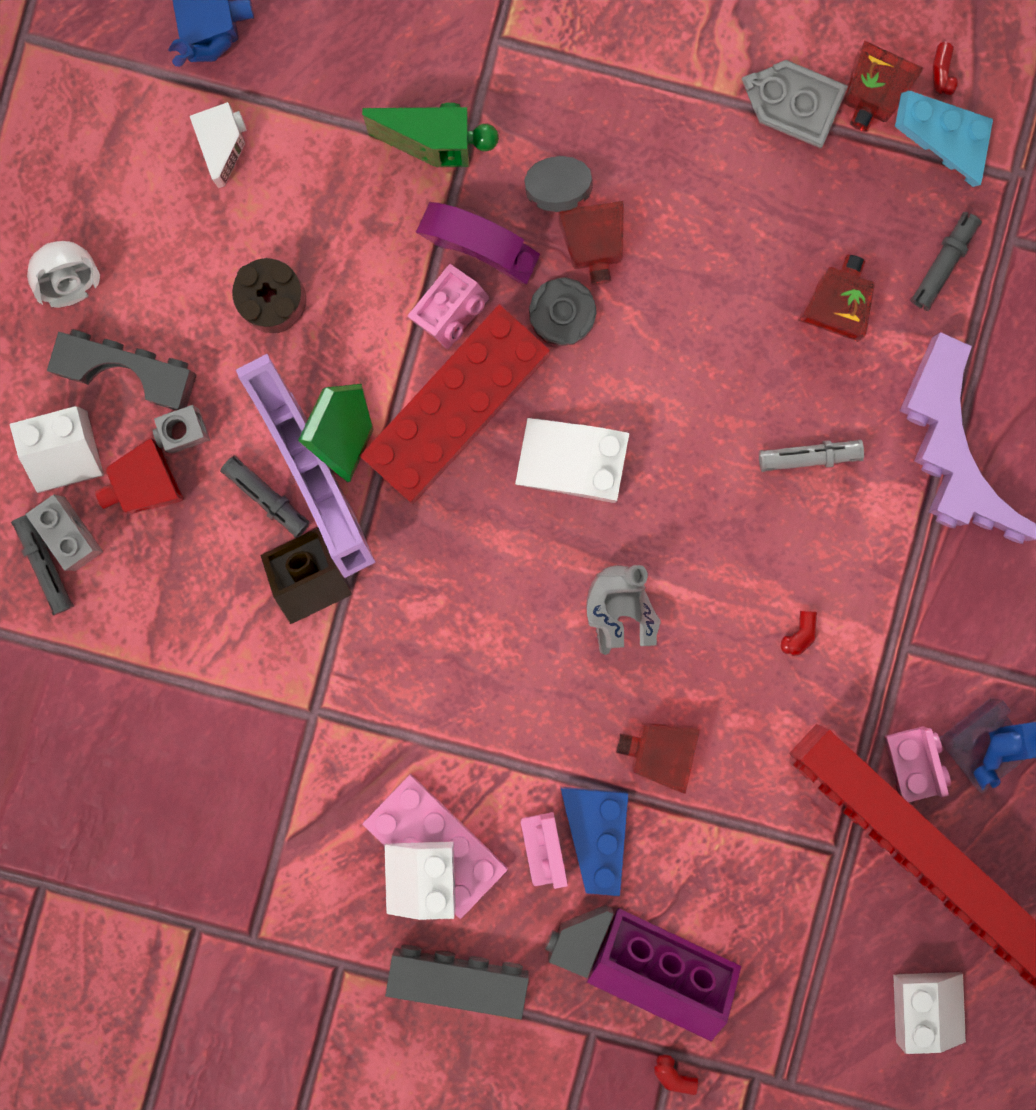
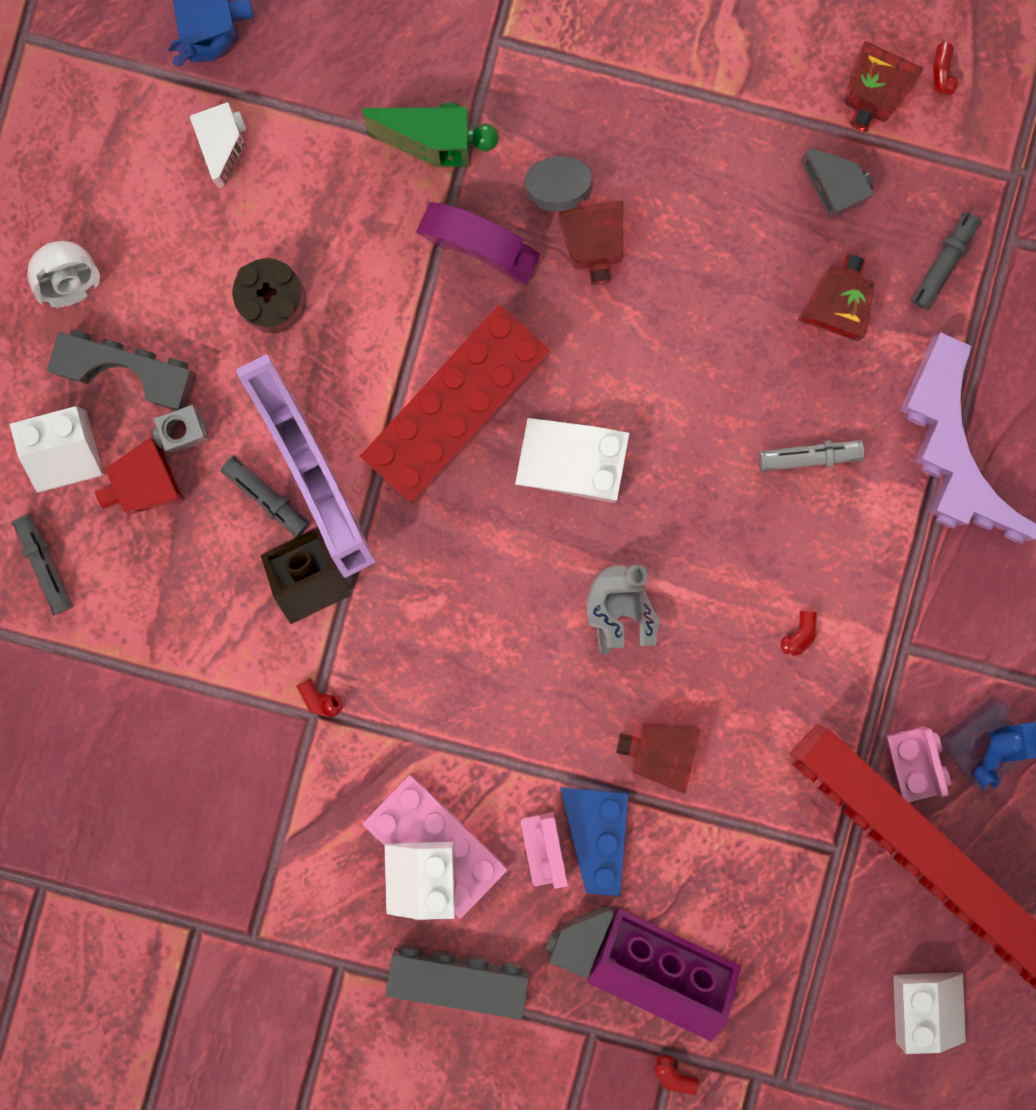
light grey brick [25,494,103,571] -> none
green tile [298,384,373,482] -> none
bright pink bracket [408,264,489,349] -> none
dark grey tile [529,277,597,346] -> none
light grey tile [742,60,848,149] -> none
medium azure wing [895,91,993,187] -> none
none -> red arm [296,678,343,717]
none -> dark grey slope [801,148,873,220]

